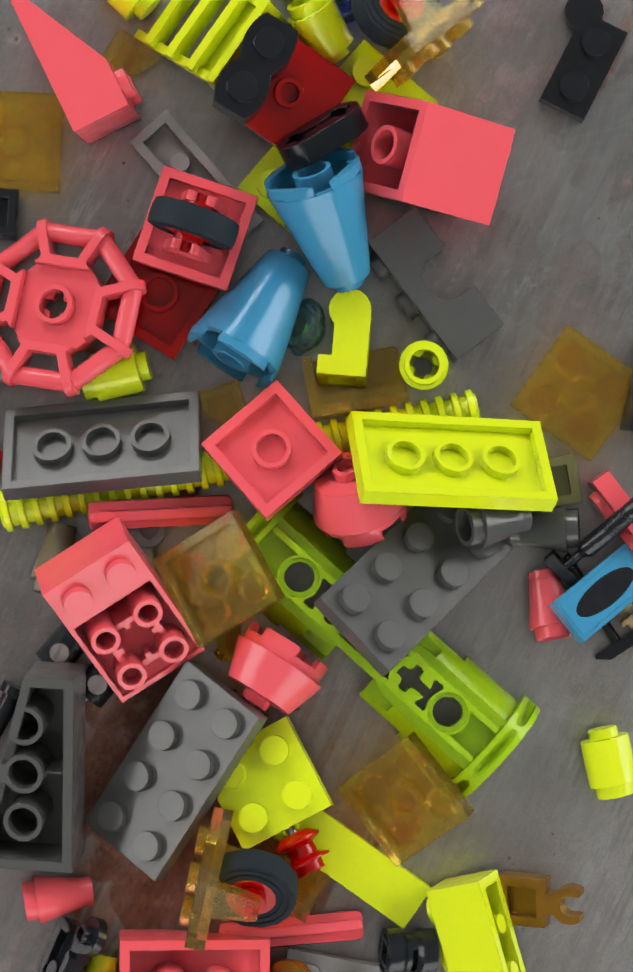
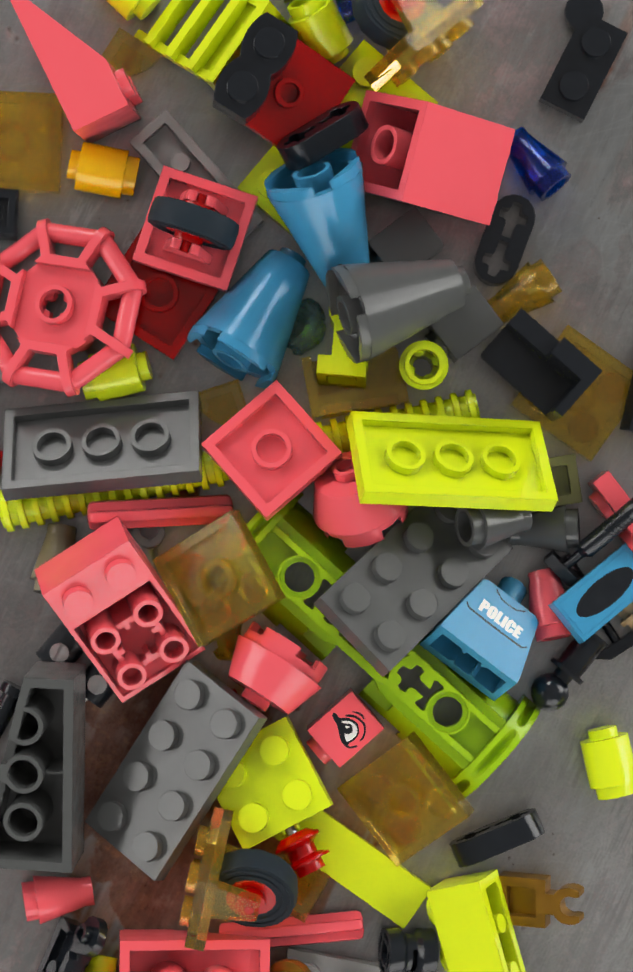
none -> yellow brick [66,141,140,199]
none -> coral brick [306,688,384,768]
none -> dark grey cone [326,259,471,364]
none -> dark azure torso [419,577,538,701]
none -> black beam [449,808,545,868]
none -> black beam [473,194,536,286]
none -> black panel [480,308,602,421]
none -> clear yellow cone [487,259,563,324]
none -> clear blue cone [509,127,571,201]
none -> black pin [531,633,608,711]

